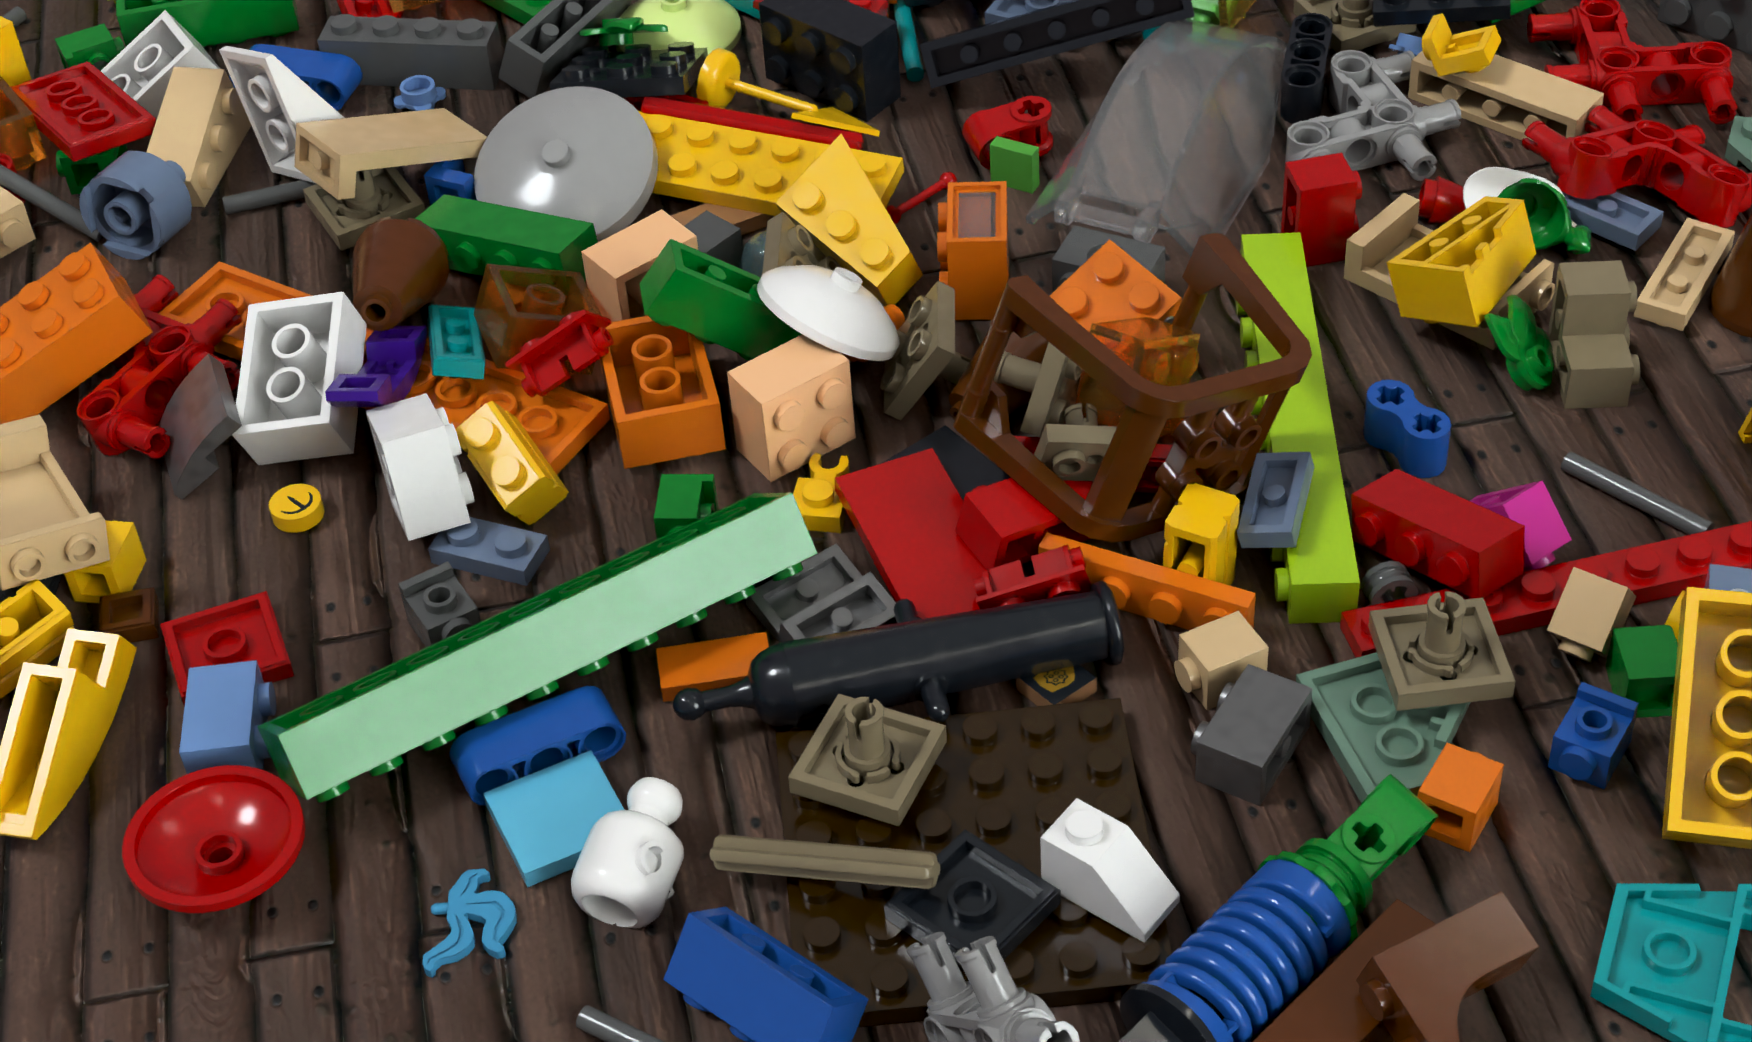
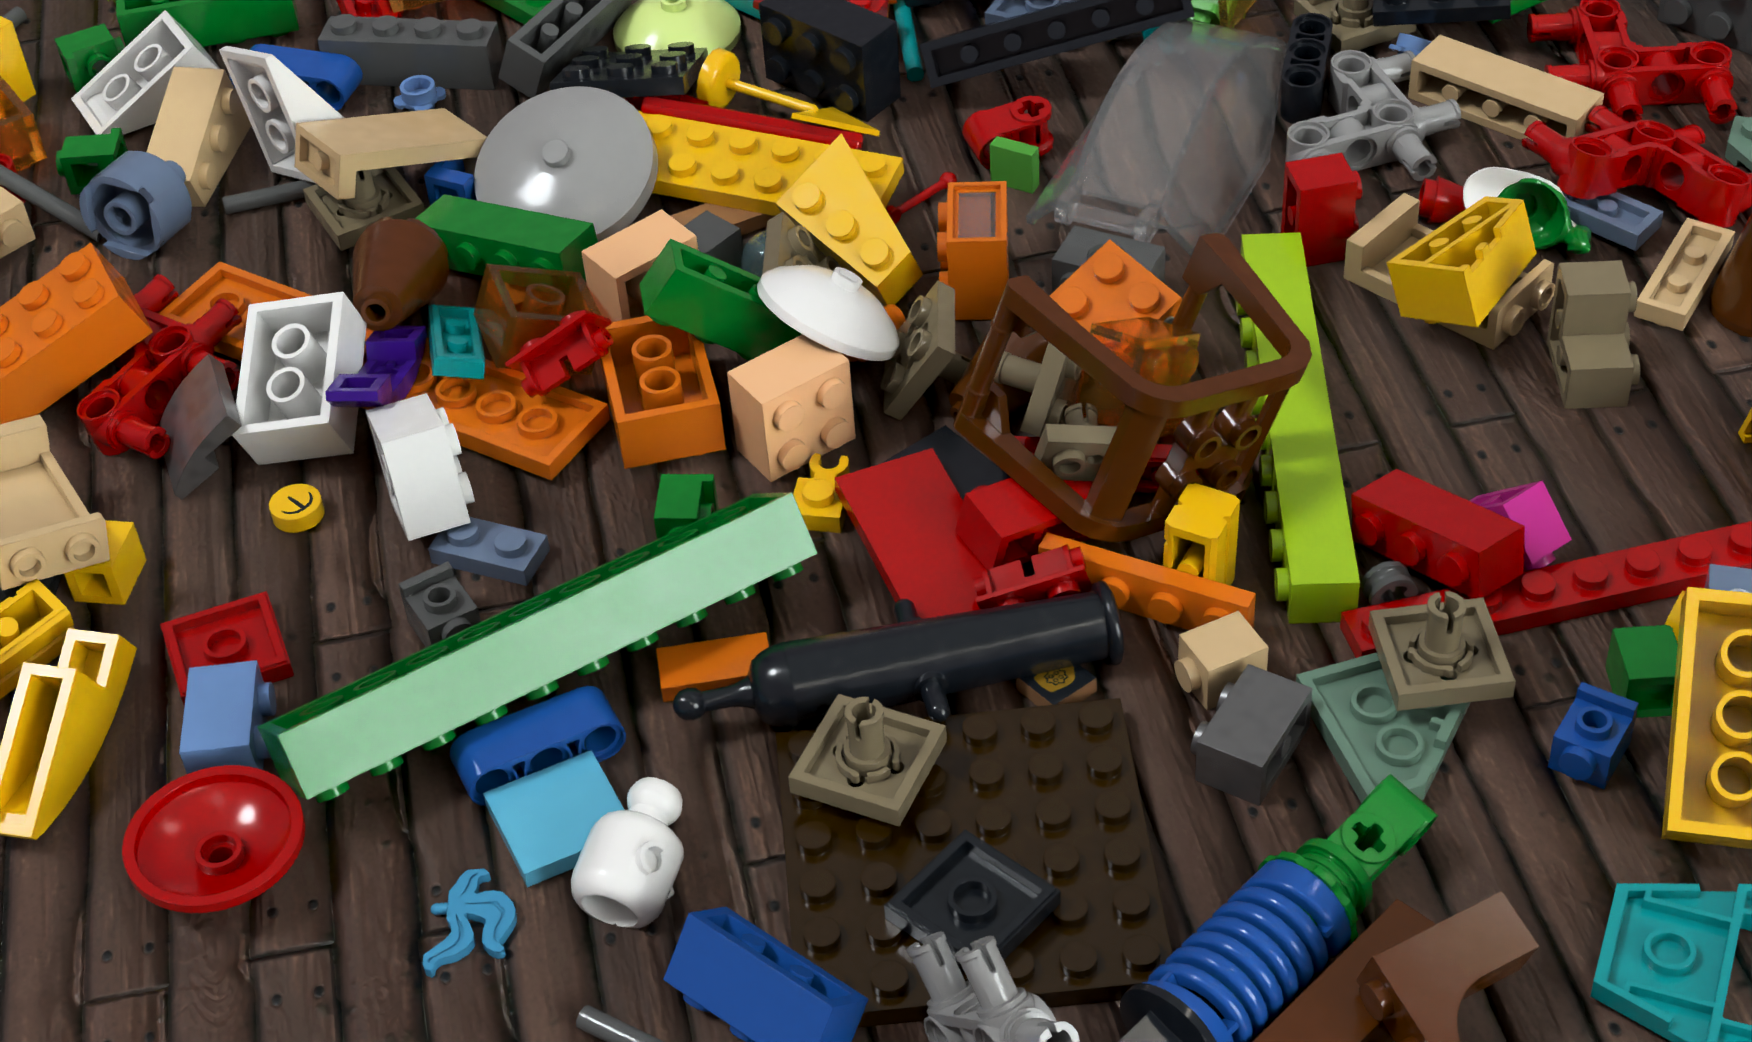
red tile [7,61,156,162] -> none
reddish brown tile [99,587,159,643] -> none
yellow brick [455,401,569,525] -> none
green plate [579,17,668,46] -> none
dark tan axle [710,834,940,889] -> none
flat silver slope [746,543,896,642] -> none
white slope [1040,798,1180,943] -> none
sand blue plate [1237,452,1314,548] -> none
blue axle [1363,380,1451,478] -> none
orange brick [1417,742,1504,853] -> none
yellow bracket [1422,13,1501,77] -> none
green plate [1484,294,1554,391] -> none
tan brick [1547,567,1636,662] -> none
dark grey bar [1561,451,1715,535] -> none

